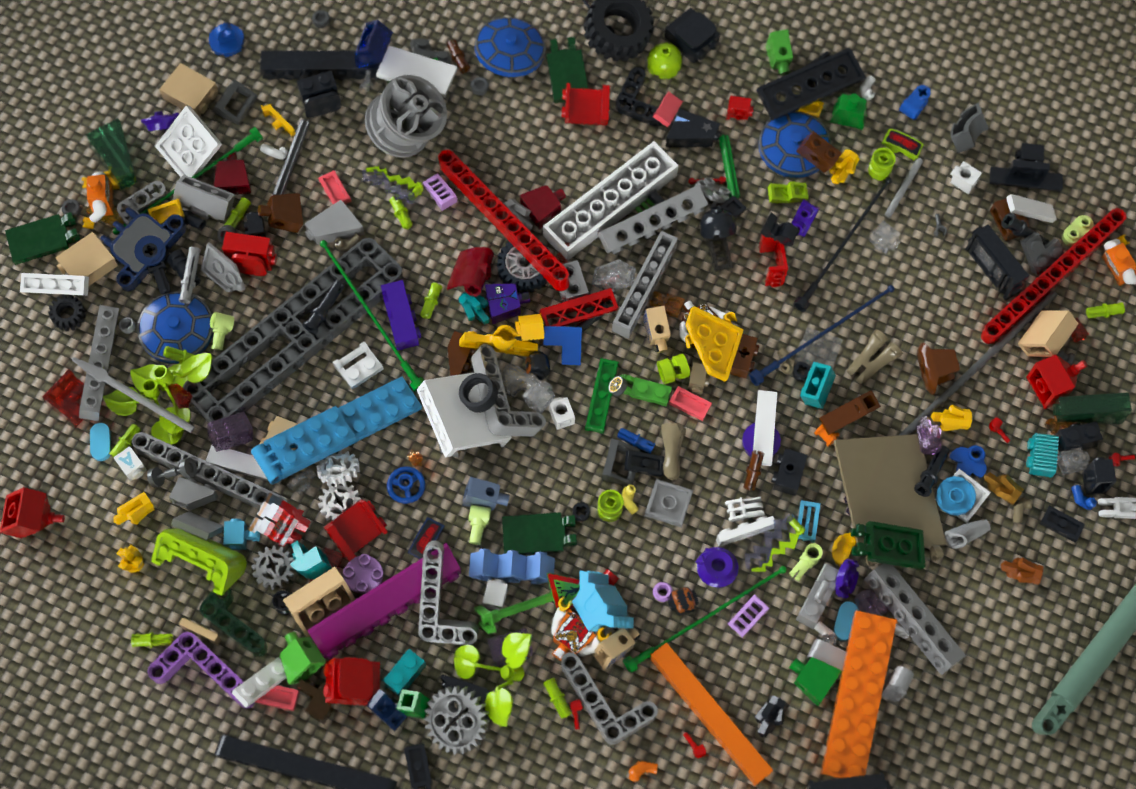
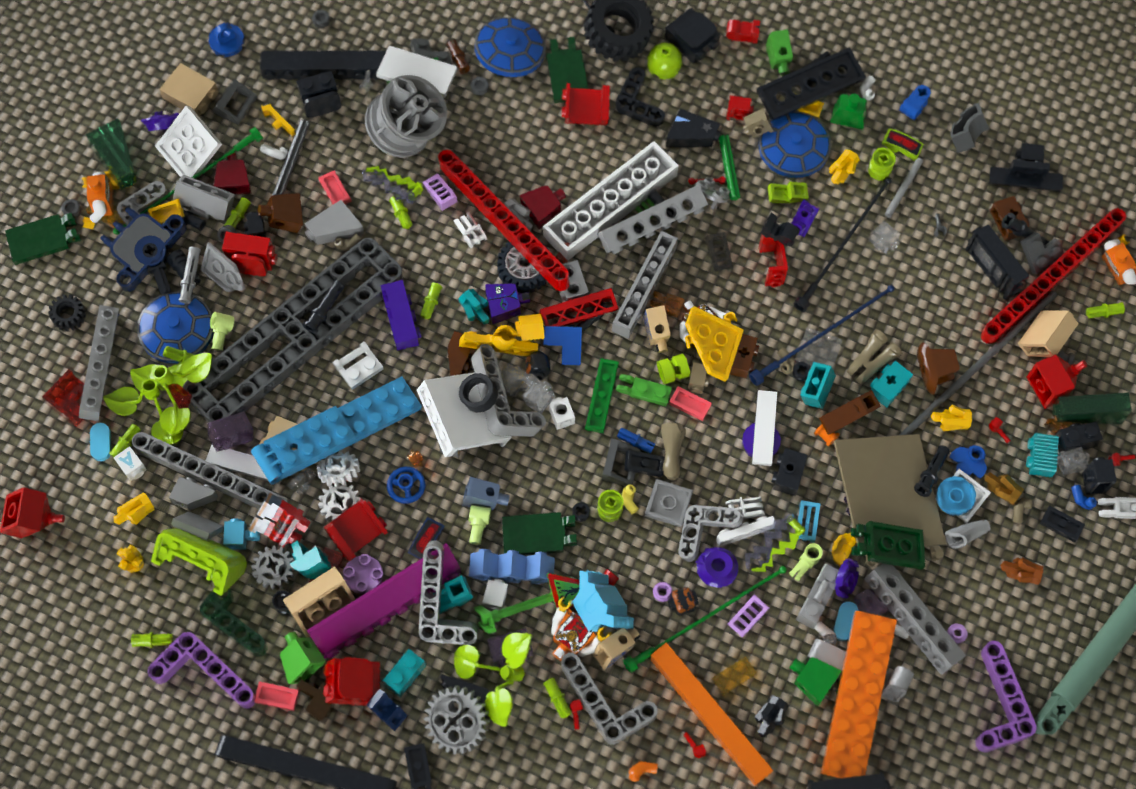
white plate [20,273,89,296] -> none
tan brick [55,232,118,287] -> none
light grey piece [72,357,195,433] -> none
light grey hinge [119,317,136,334] -> none
dark grey wheel [147,458,197,487] -> none
tan tile [179,618,221,646] -> none
white plate [232,657,286,708] -> none
green piece [320,240,424,392] -> none
clear blue slope [355,20,393,68] -> none
green brick [396,689,431,719] -> none
dark red panel [446,247,494,296] -> none
clear brick [592,259,636,292] -> none
tile [608,376,627,396] -> none
coral tile [653,91,683,127] -> none
black cylinder [700,206,737,239] -> none
black tile [720,195,746,219] -> none
reddish brown pin [743,450,765,491] -> none
reddish brown brick [796,131,842,173] -> none
clear purple rock [916,416,942,455] -> none
white brick [950,161,982,194] -> none
white tile [1006,194,1057,223] -> none
yellowish green plate [1062,215,1094,246] -> none
clear red piece [1071,318,1089,342] -> none
none -> teal brick [434,575,473,614]
none -> white arm [454,212,487,248]
none -> light grey beam [679,505,743,562]
none -> clear yellow tile [711,656,757,696]
none -> red leg [726,20,760,44]
none -> dark tan brick [743,109,774,138]
none -> teal brick [870,361,913,408]
none -> lavender plate [947,624,967,644]
none -> medium lavender beam [975,641,1037,753]

